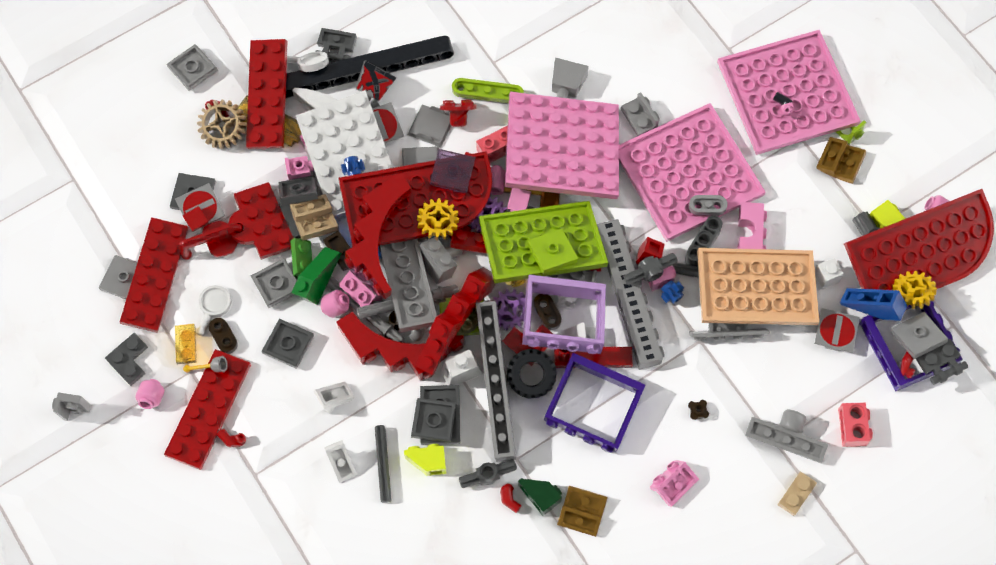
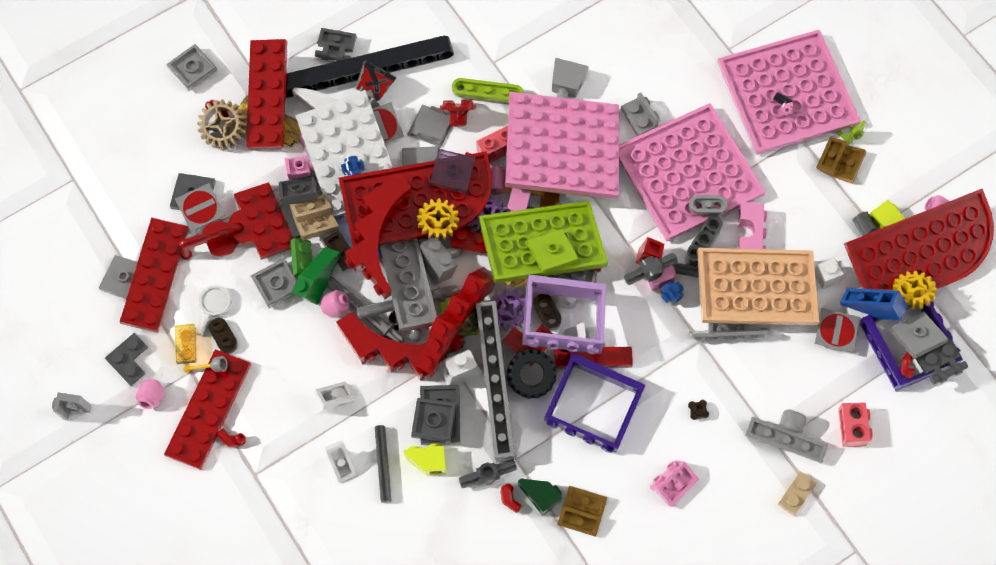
red tile [182,206,209,232] -> none
dark grey plate [261,318,314,369] -> none
white piece [287,51,329,72] -> none
bright pink bracket [339,270,383,307] -> none
light grey brick [597,219,665,370] -> none

